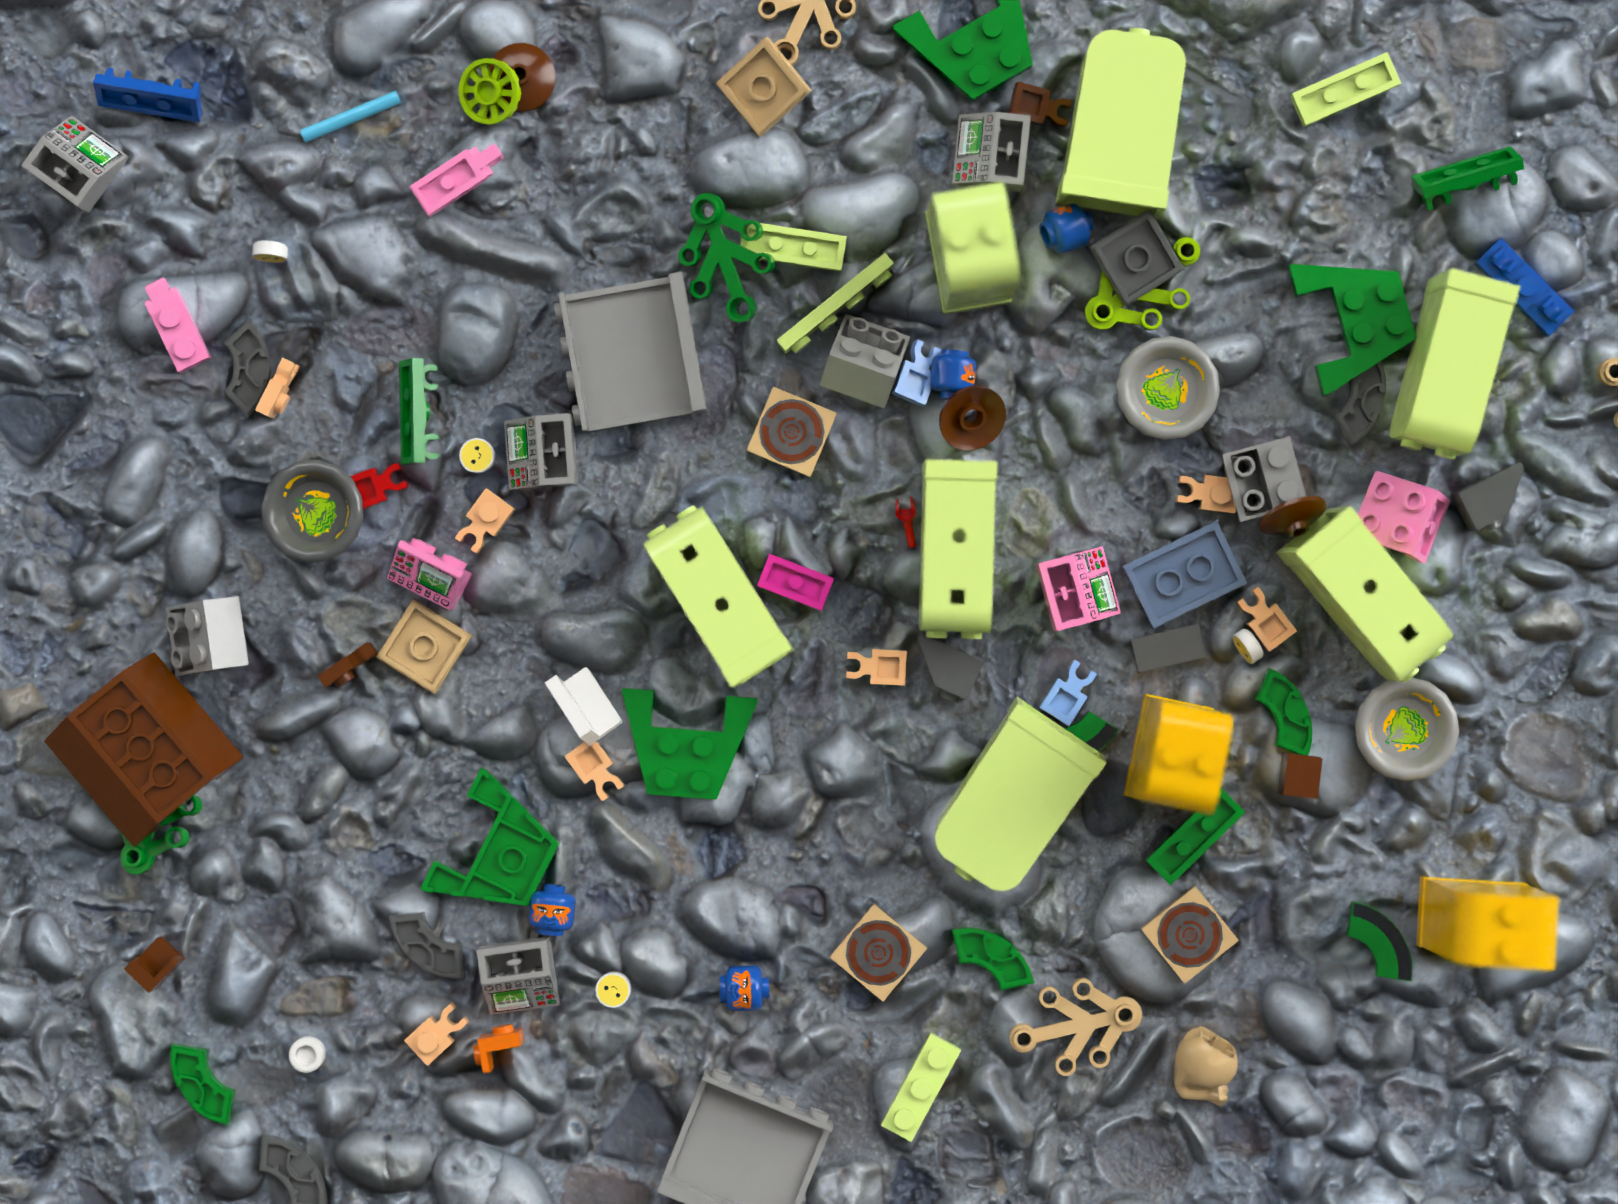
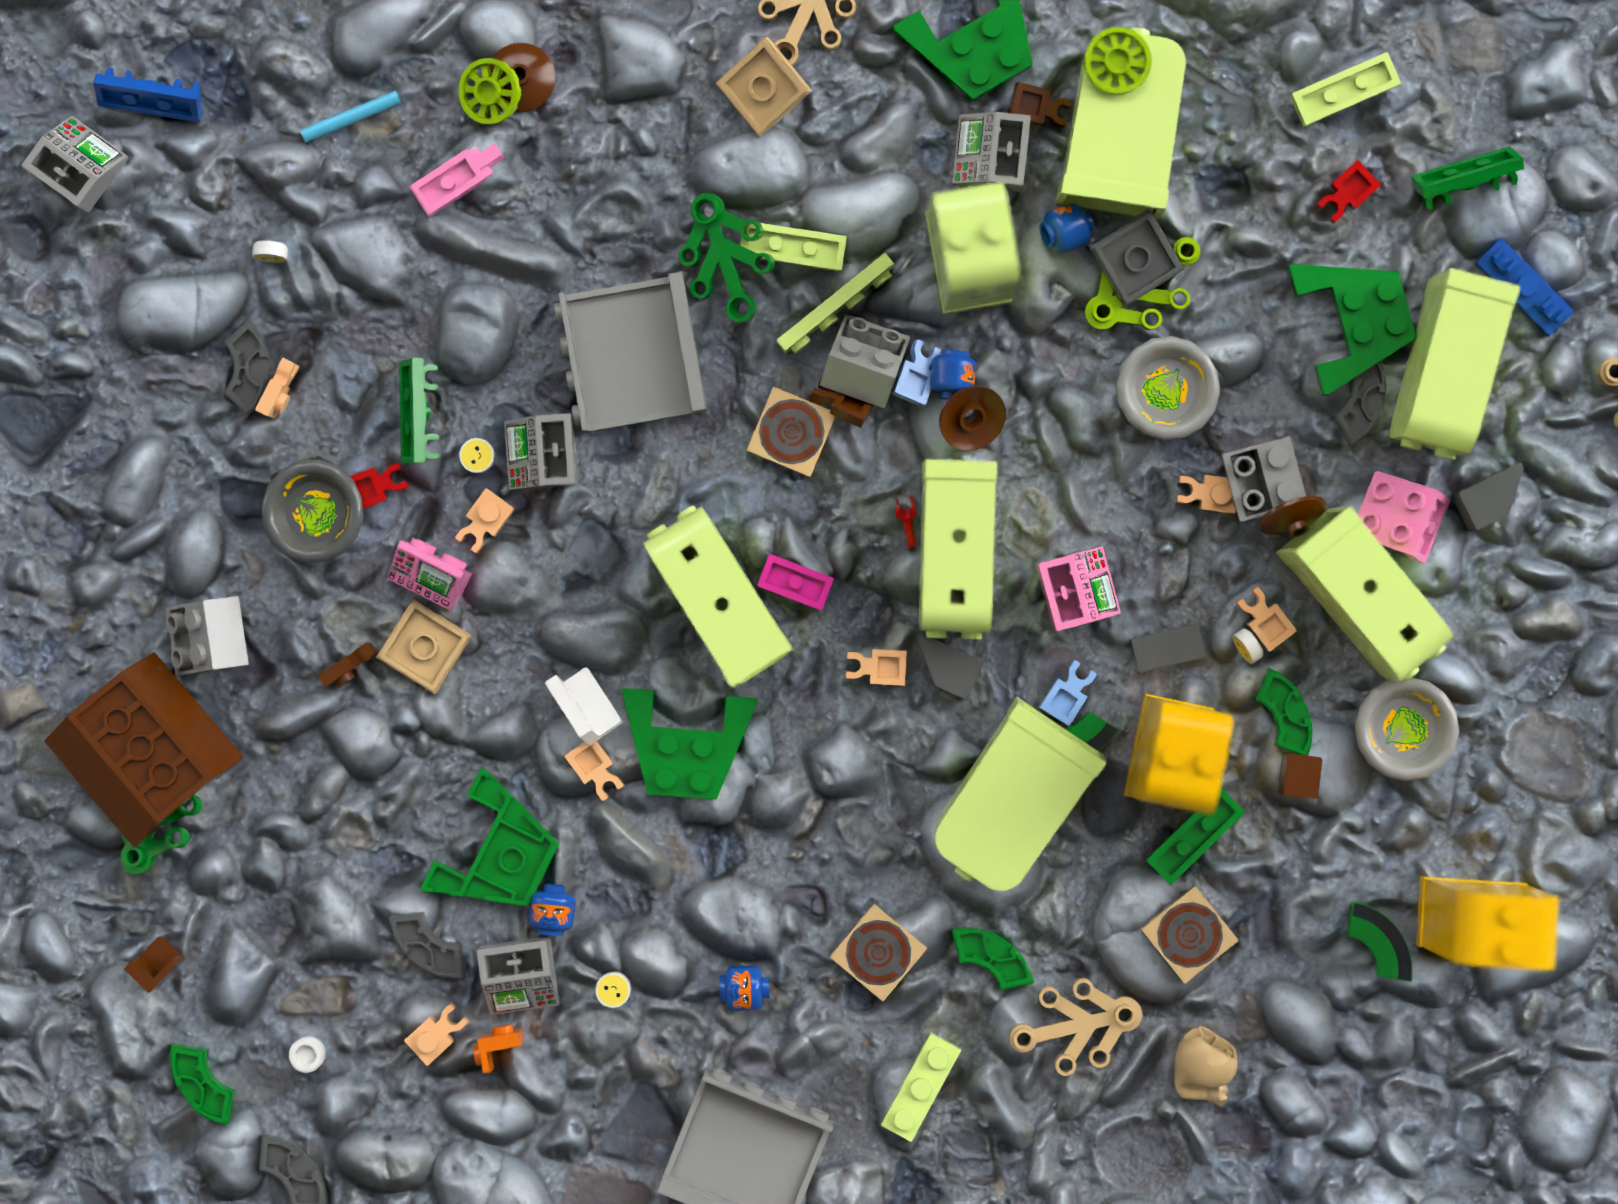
bright pink hinge [145,277,212,373] -> none
sand blue plate [1122,521,1247,629] -> none
none -> reddish brown plate [810,377,874,428]
none -> lime wheel [1085,27,1152,95]
none -> red plate [1315,160,1381,224]

